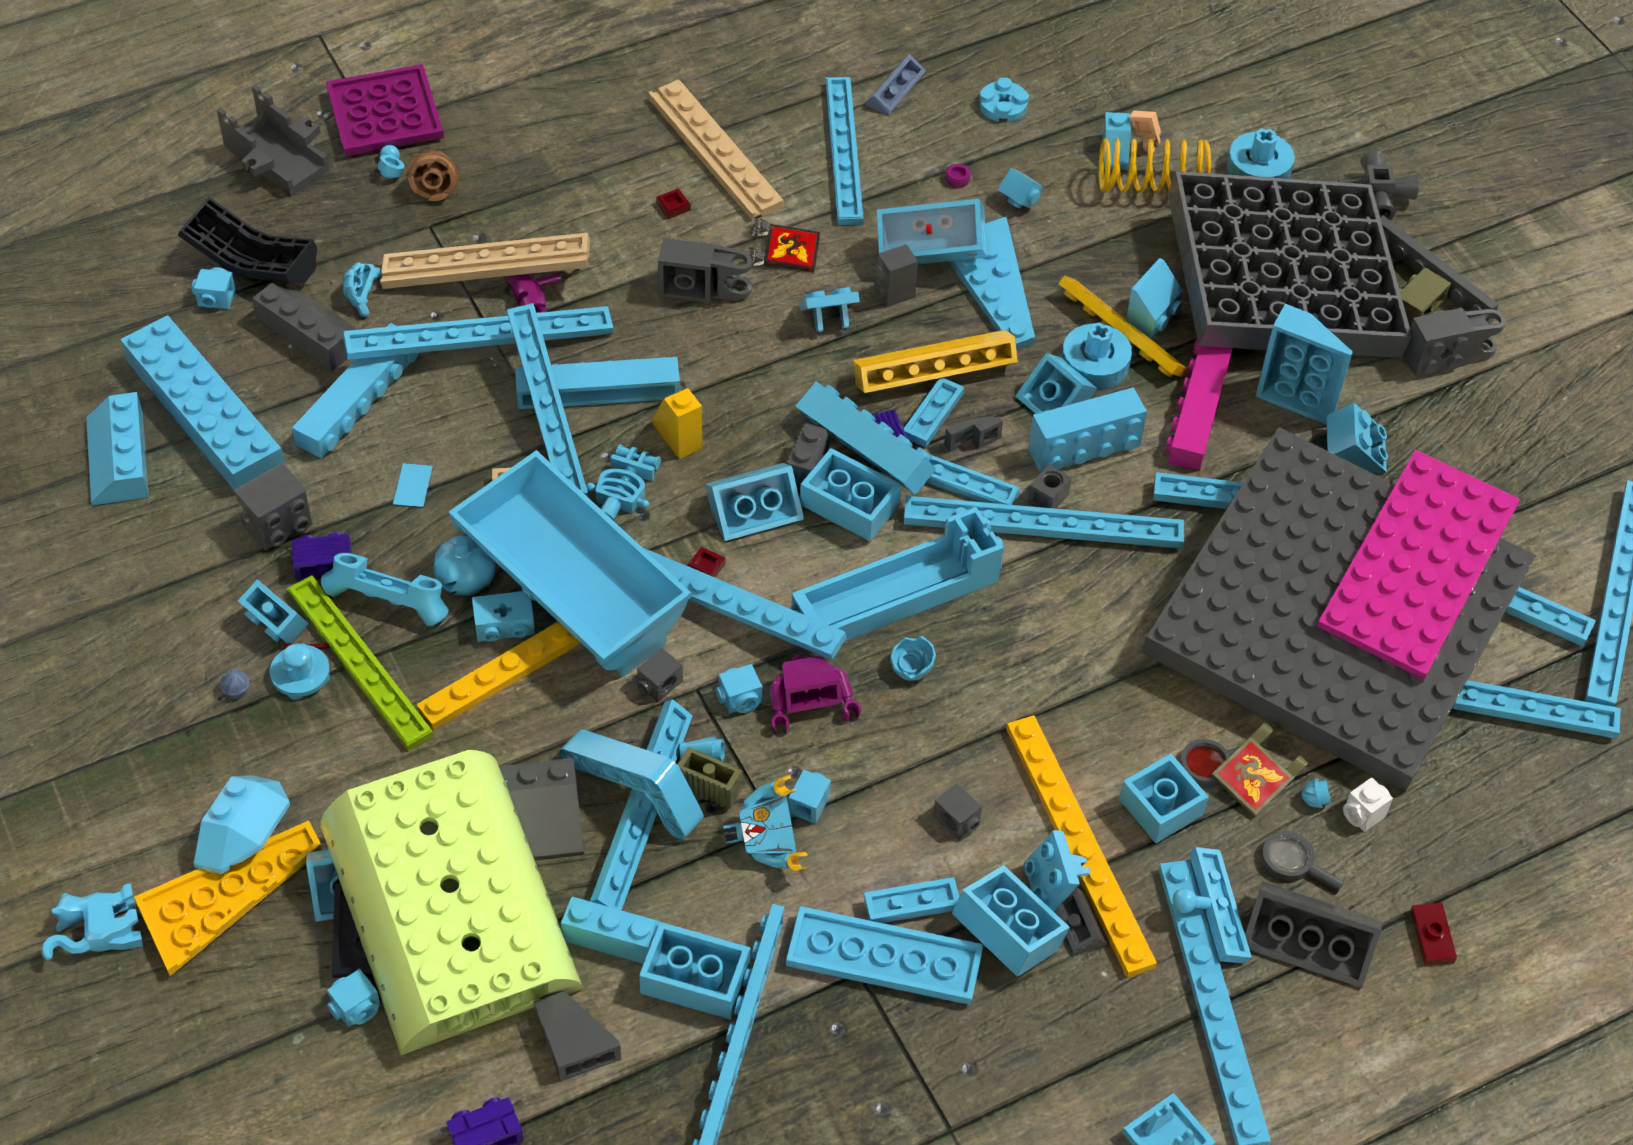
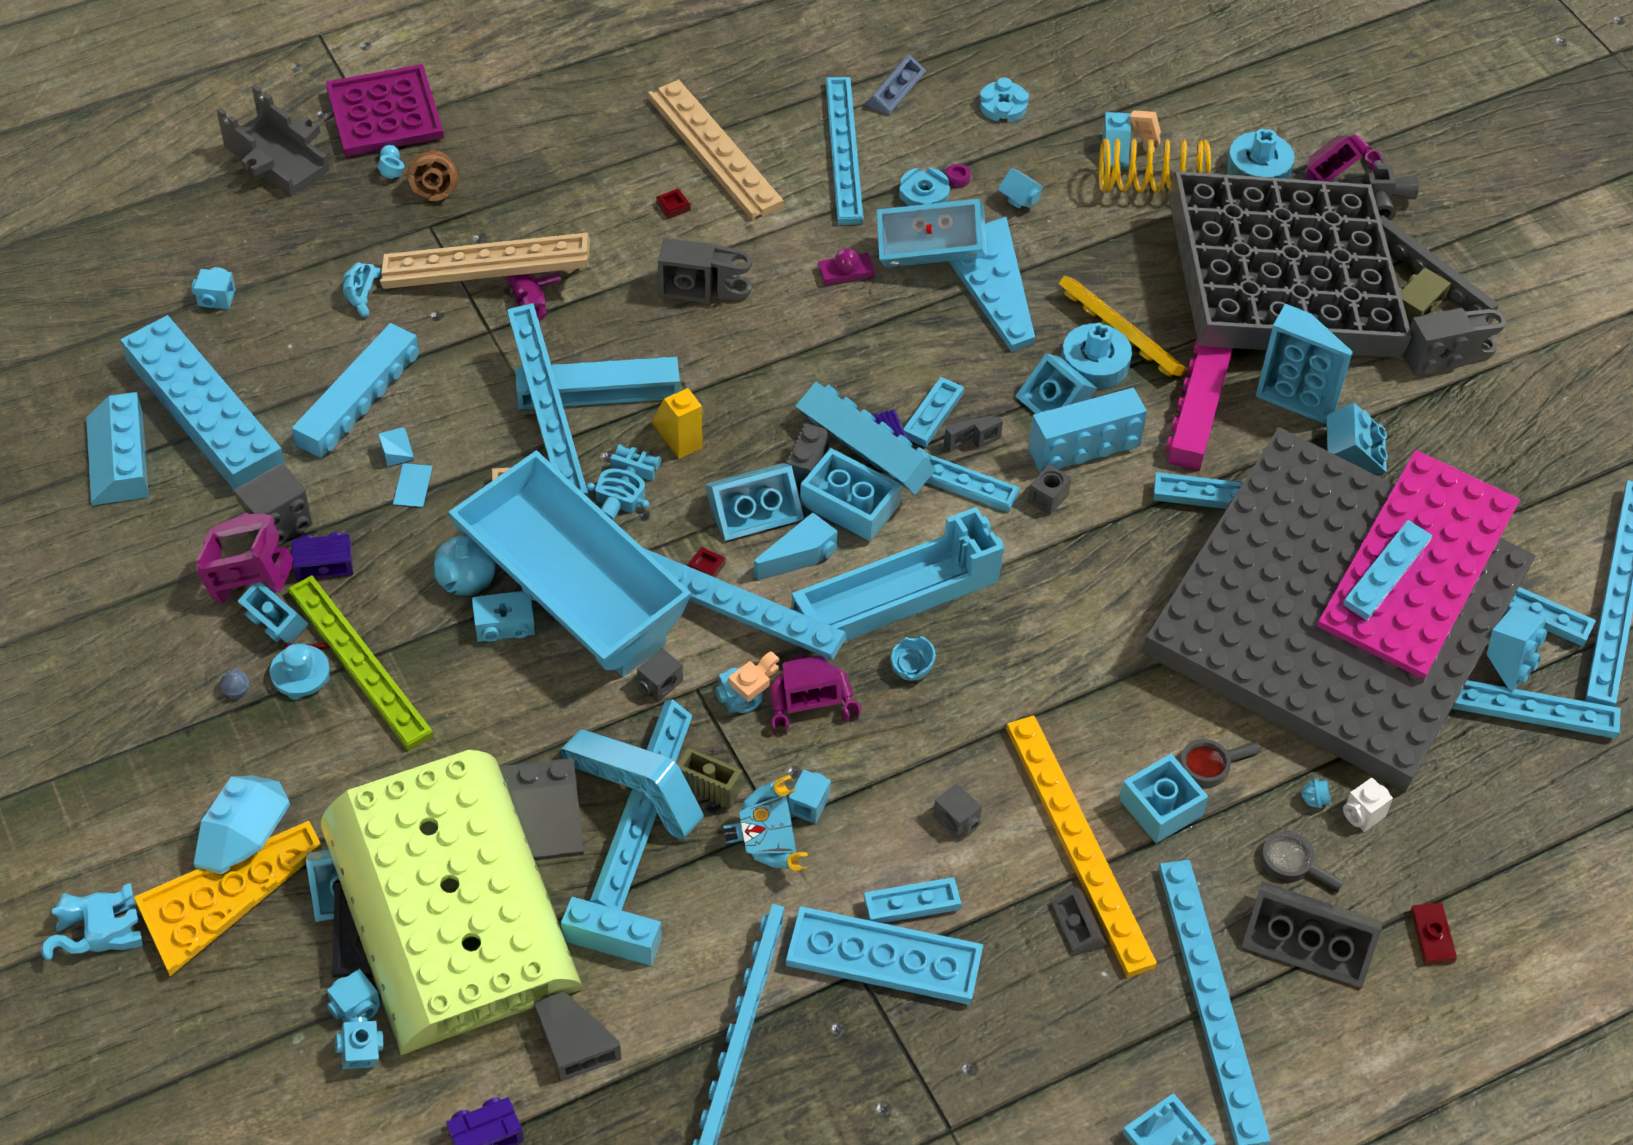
black piece [178,196,317,284] -> none
dark grey slope [252,283,358,371] -> none
medium azure plate [321,553,449,627] -> none
medium azure plate [343,306,613,360] -> none
yellow plate [416,622,580,731] -> none
medium azure brick [639,922,750,1020] -> none
medium azure cone [680,736,725,762] -> none
flag [745,218,820,273] -> none
medium azure plate [799,287,860,332] -> none
yellow brick [853,330,1018,393] -> none
dark grey piece [874,244,918,307] -> none
medium azure plate [904,496,1184,549] -> none
medium azure brick [952,865,1070,977] -> none
medium azure plate [1024,830,1090,912] -> none
medium azure slope [1126,258,1183,339] -> none
medium azure plate [1172,847,1252,964] -> none
flag [1211,723,1308,817] -> none
none -> magenta animal [196,513,293,604]
none -> medium azure brick [335,1017,383,1069]
none -> medium azure slope [378,427,414,467]
none -> light nougat plate [728,651,779,702]
none -> medium azure slope [754,513,837,580]
none -> magenta tile [818,248,875,286]
none -> medium azure plate [899,168,950,206]
none -> magenta torso [1304,134,1384,182]
none -> medium azure plate [1343,520,1433,621]
none -> medium azure slope [1487,606,1547,691]

